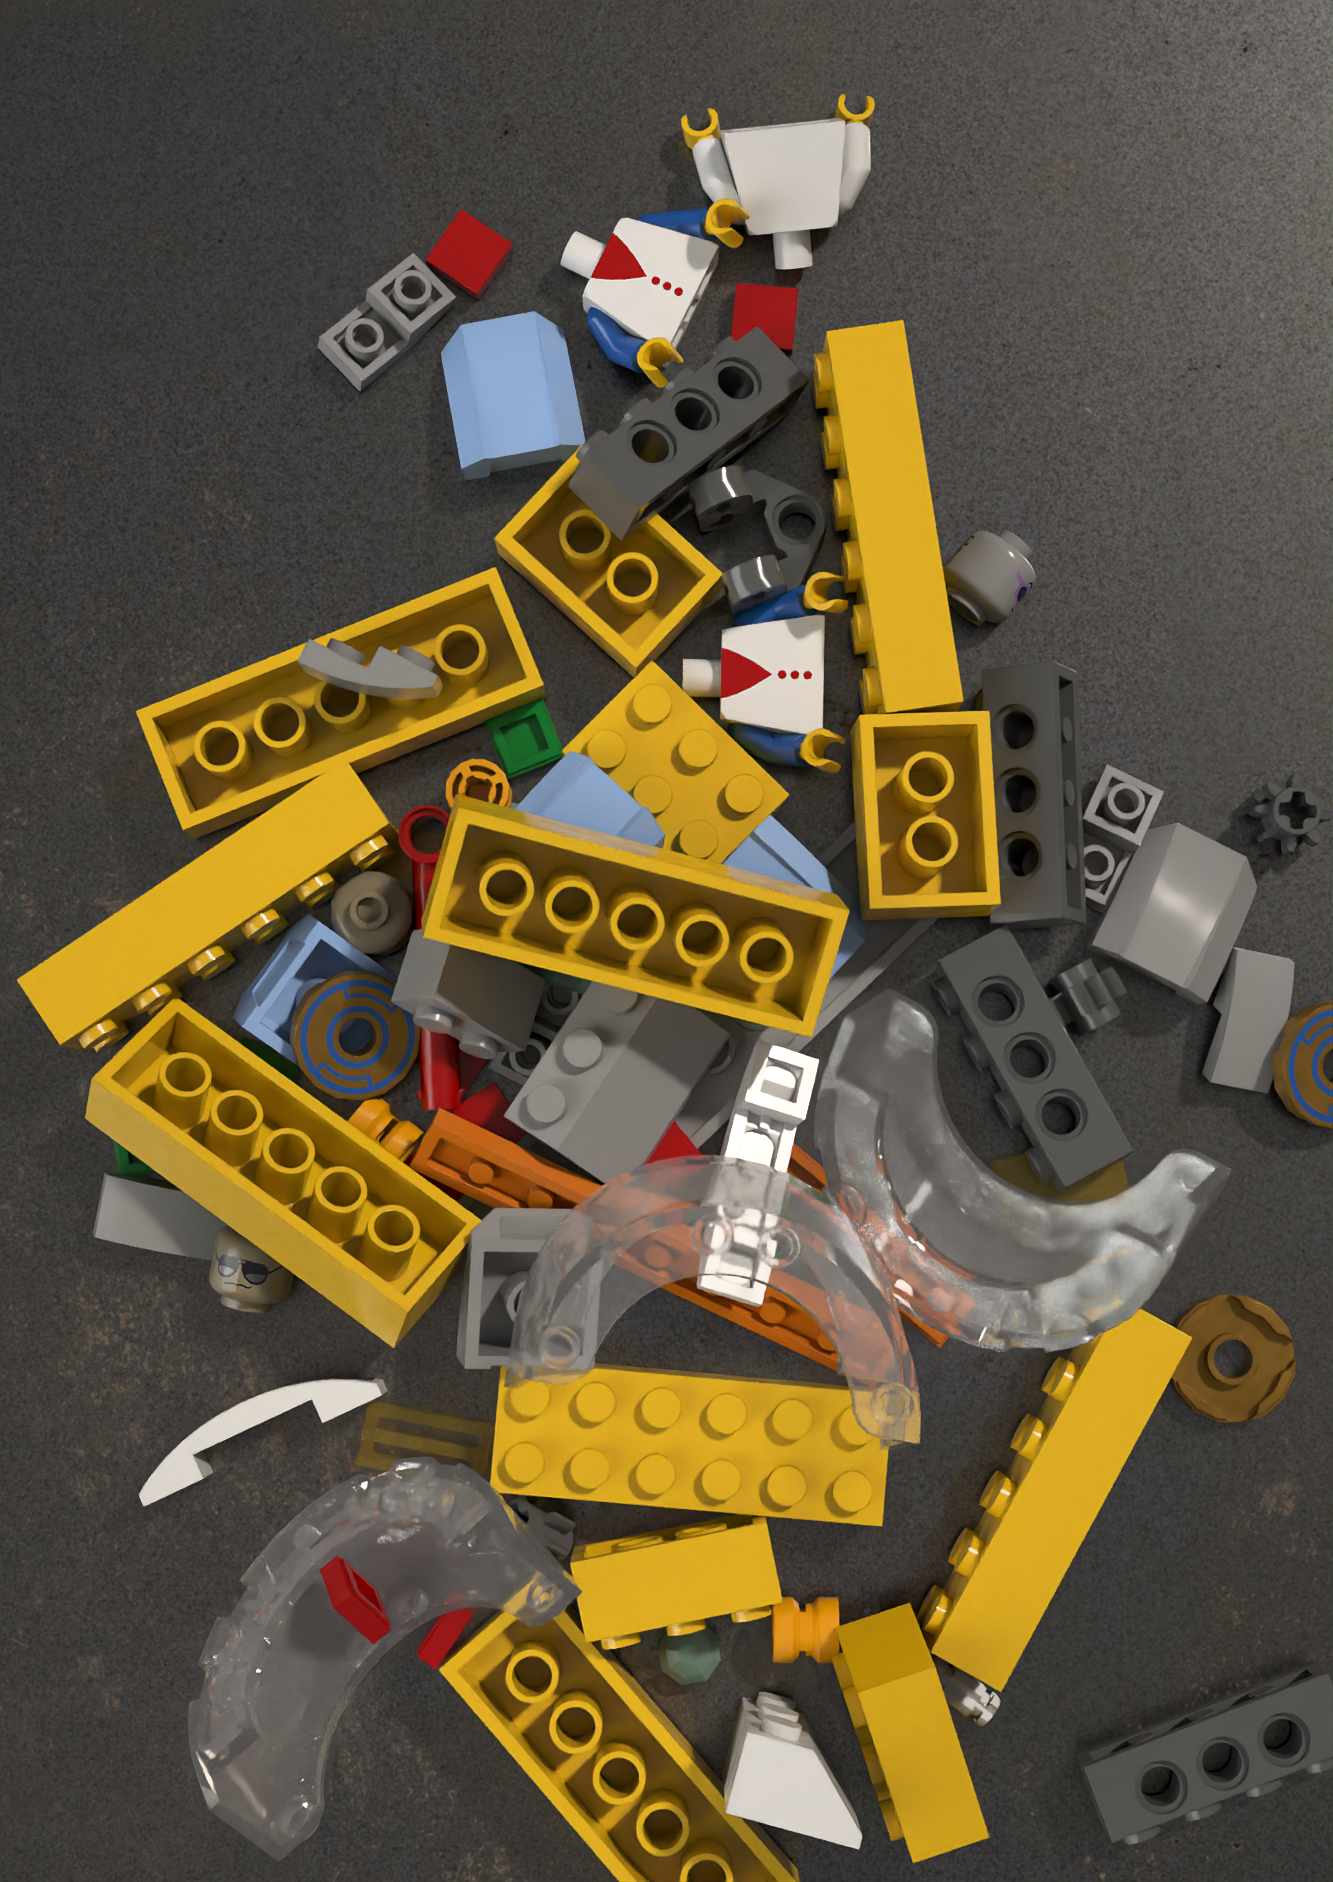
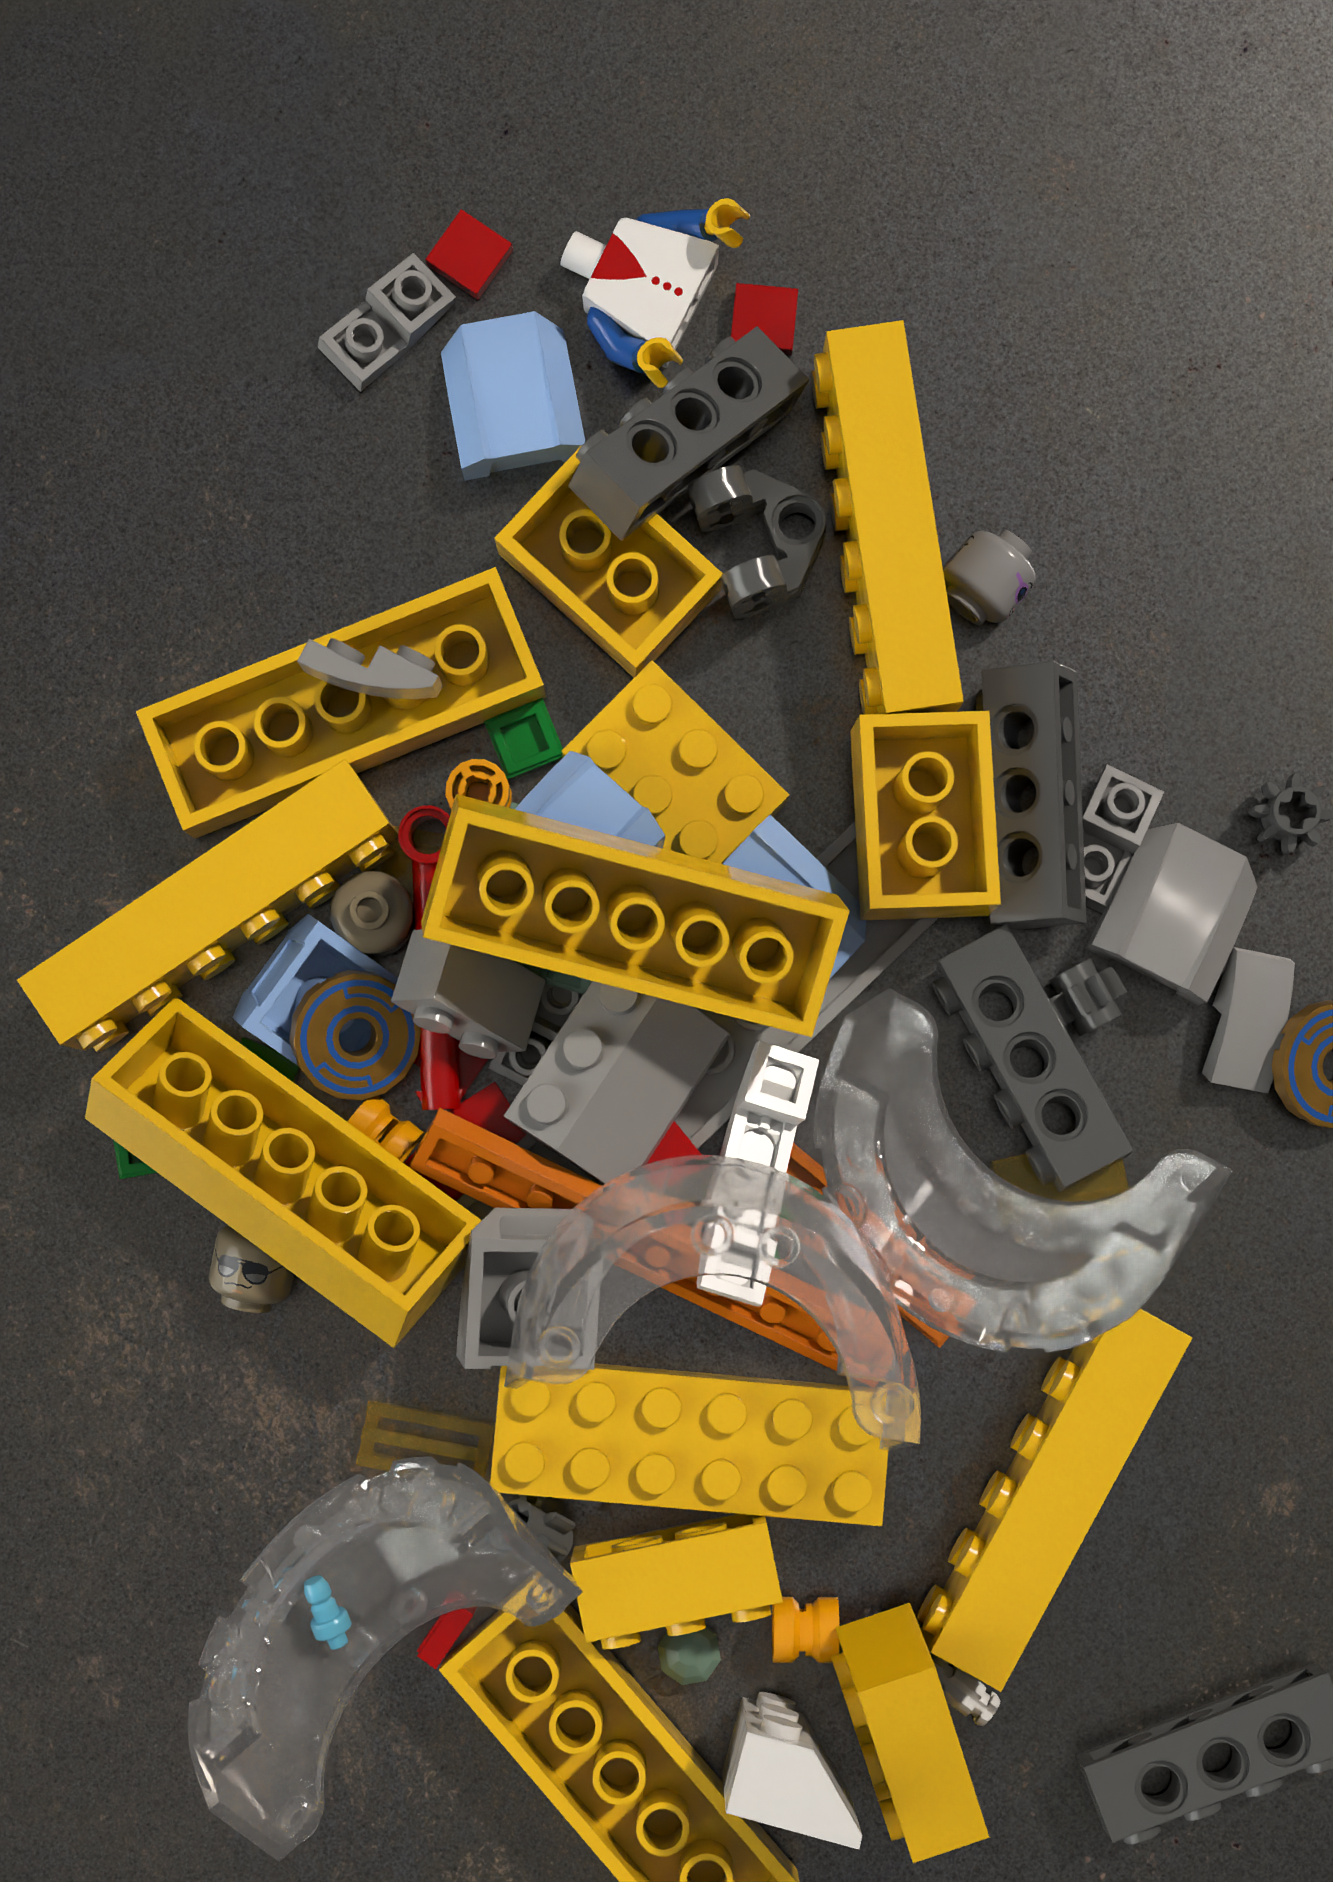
light grey slope [93,1172,227,1260] -> none
white slope [139,1376,388,1506] -> none
red tile [320,1556,391,1645] -> none
white torso [681,94,875,269] -> none
torso [682,572,848,774] -> none
pearl gold tile [1170,1294,1296,1423] -> none
none -> medium azure piece [304,1575,352,1650]

